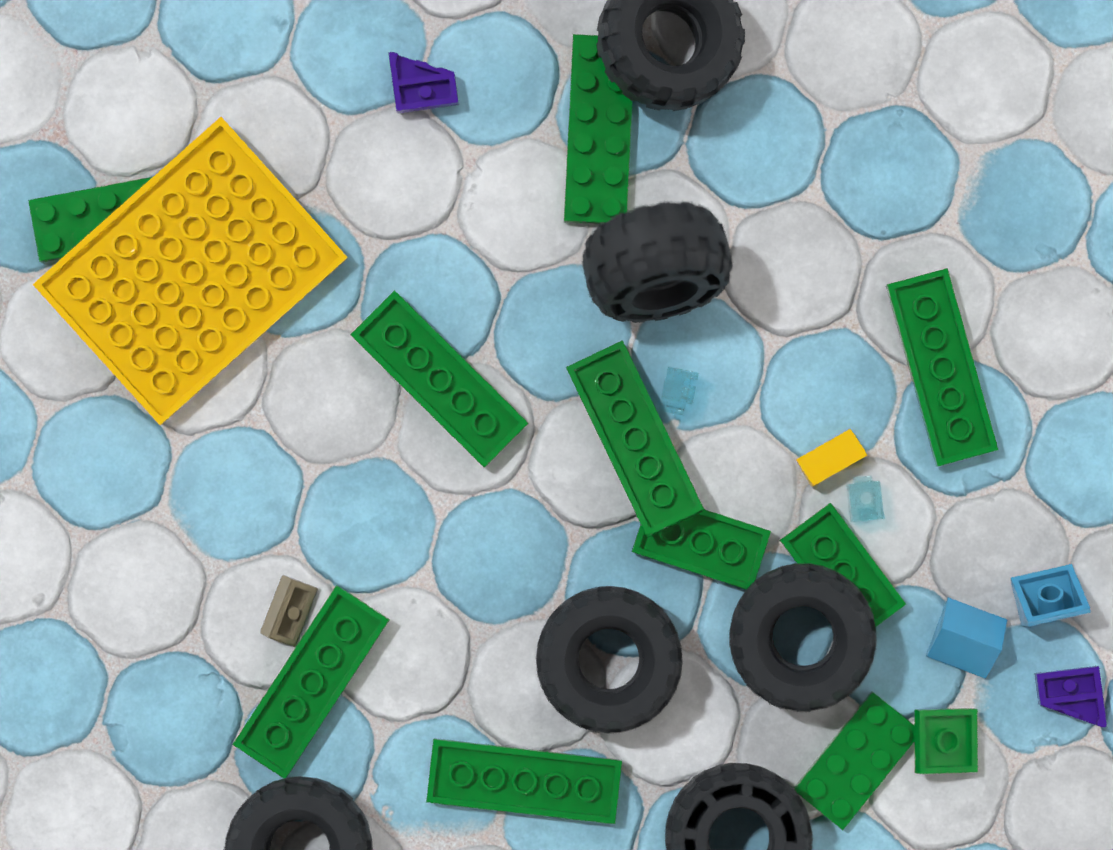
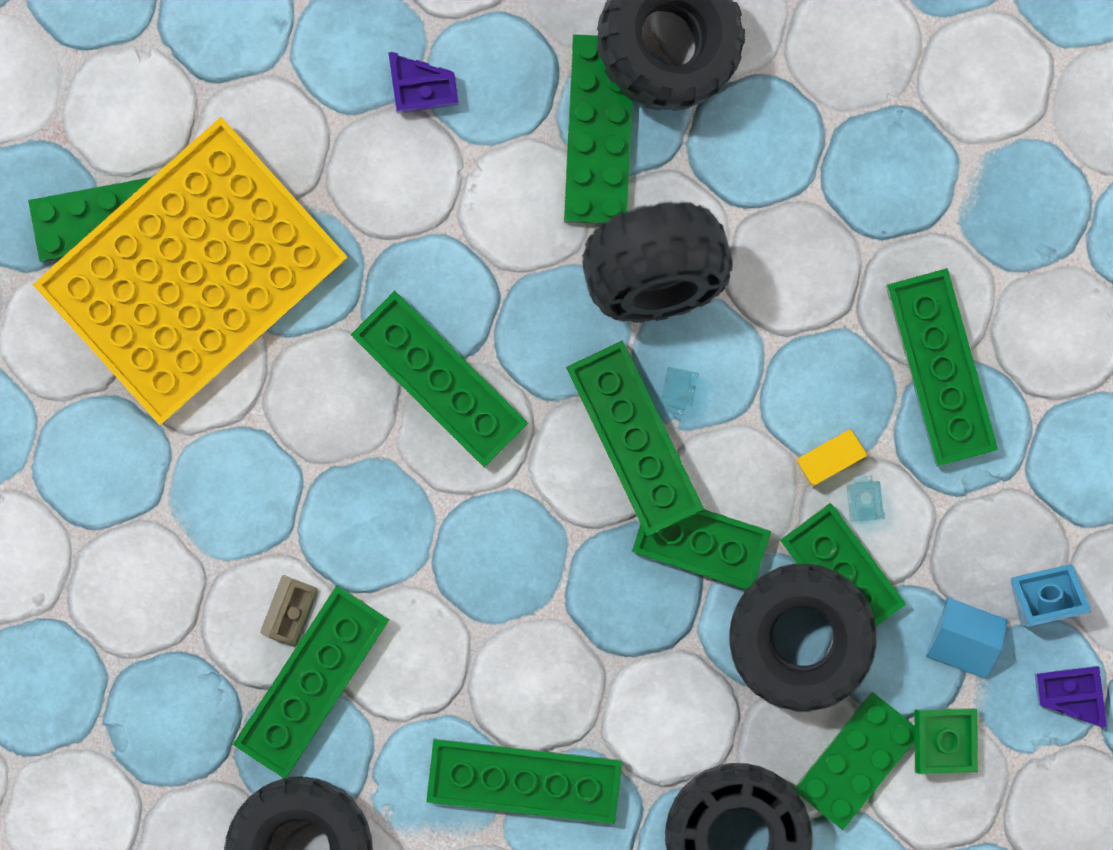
black tyre [536,586,683,733] -> none

